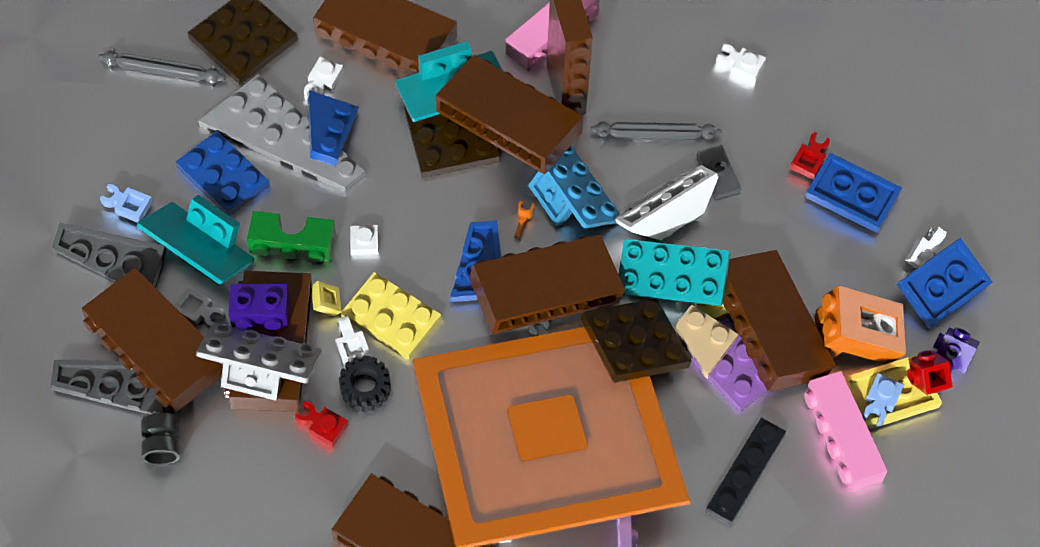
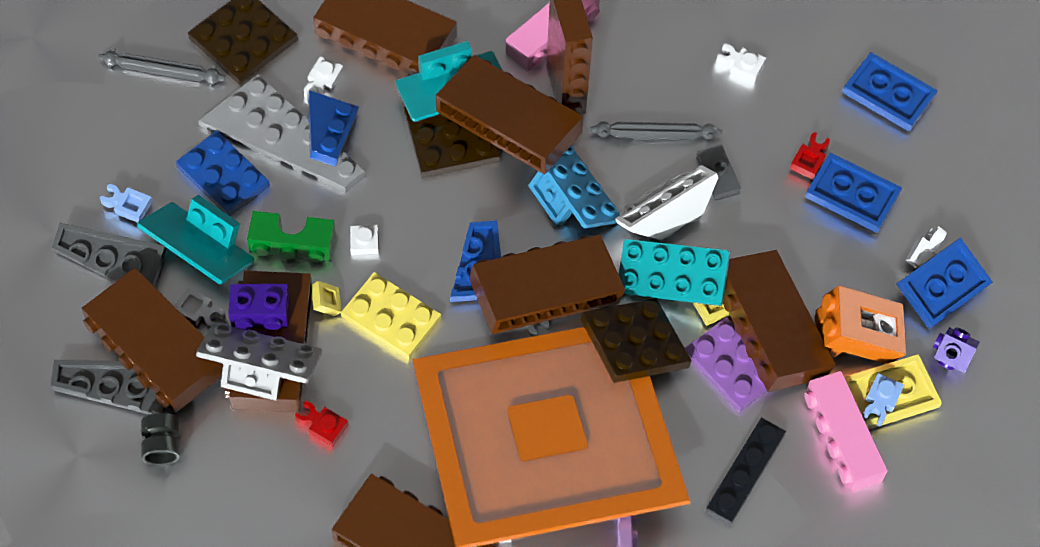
white plate [335,316,371,368] -> none
black tyre [339,356,391,411] -> none
orange hand [514,200,534,239] -> none
tan wing [675,304,738,379] -> none
red brick [907,350,953,395] -> none
none -> blue plate [842,52,938,132]

